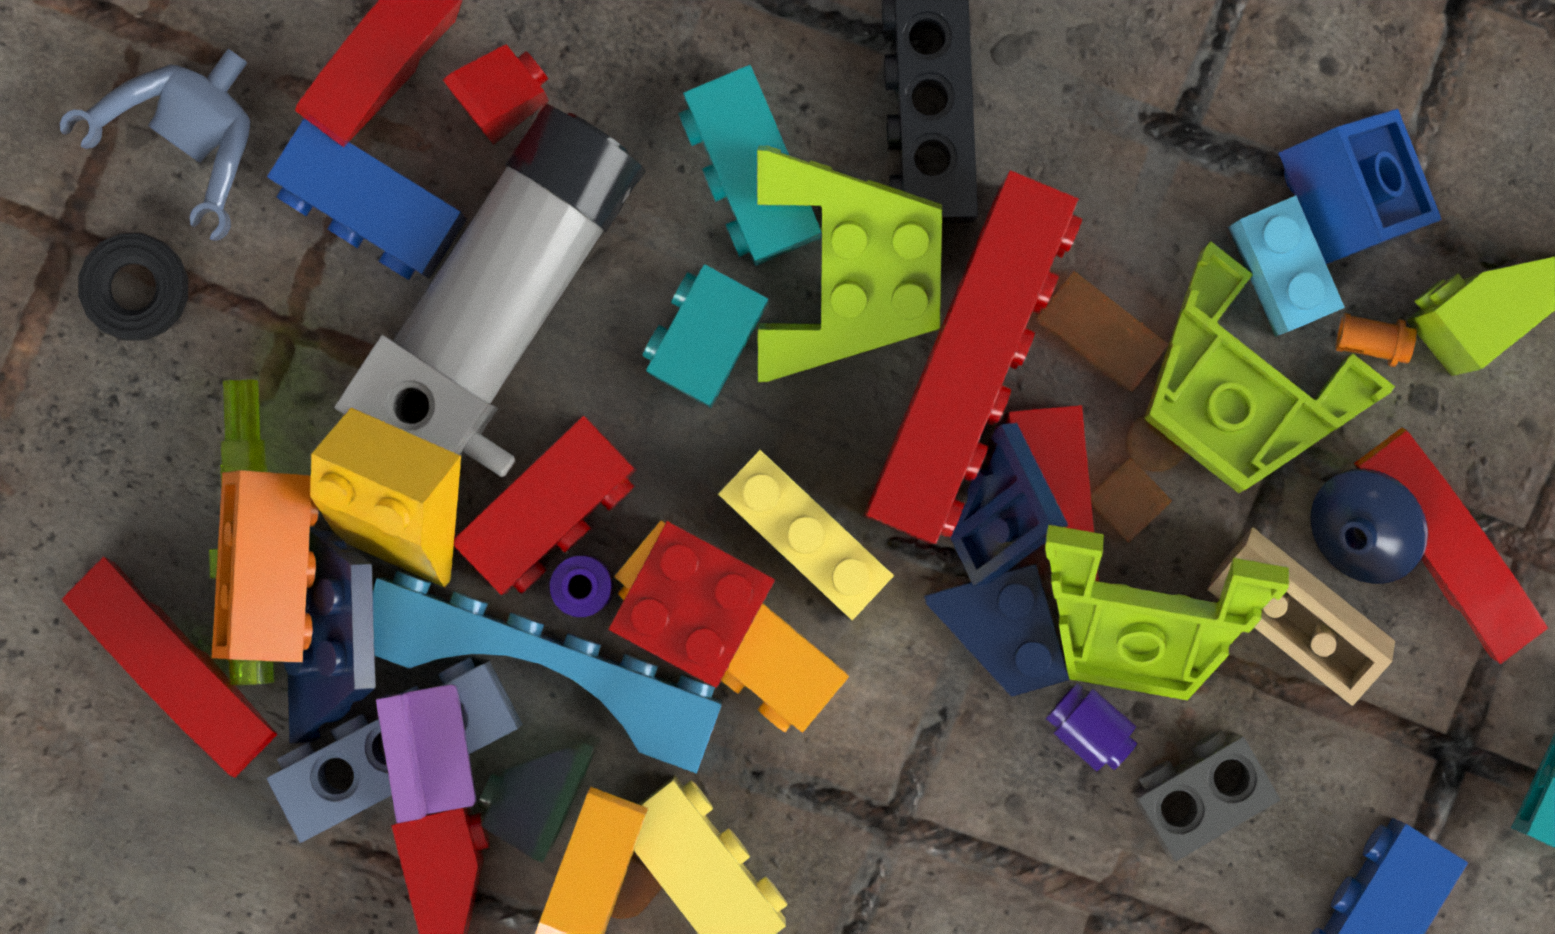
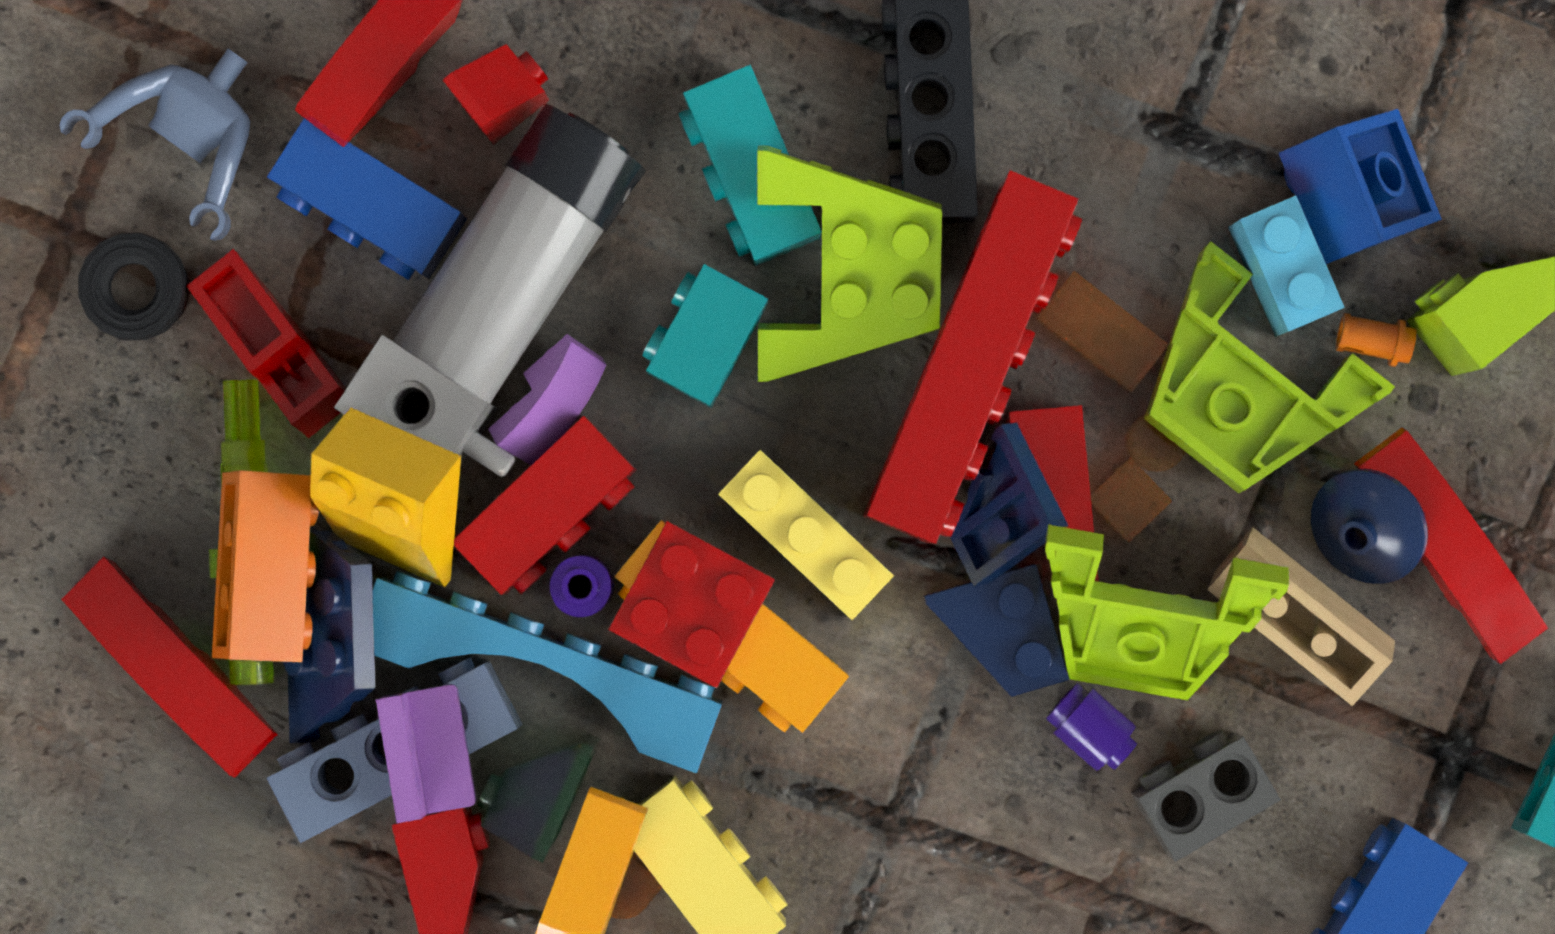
none -> red slope [186,249,347,438]
none -> medium lavender slope [488,334,606,465]

